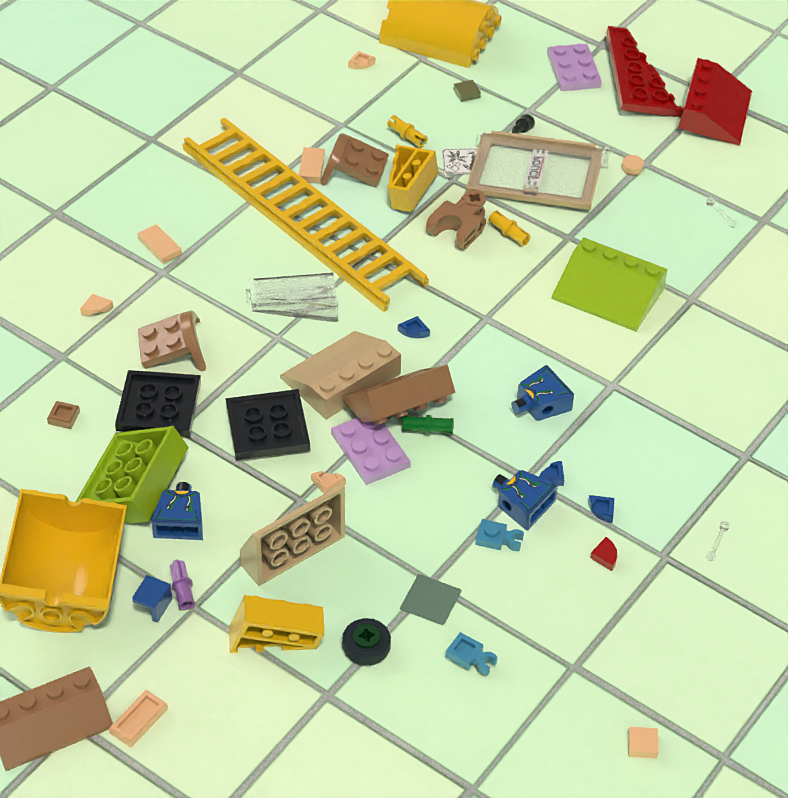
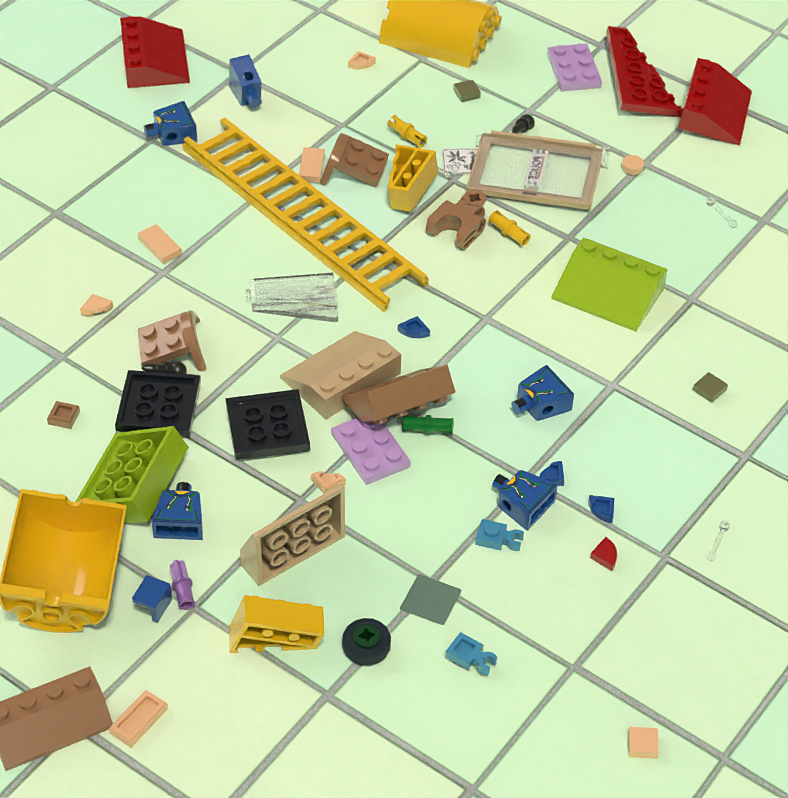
none -> red slope [120,16,190,88]
none -> pearl dark grey bar [141,361,187,374]
none -> blue torso [144,101,198,146]
none -> blue torso [229,54,262,108]
none -> olive tile [693,372,728,402]

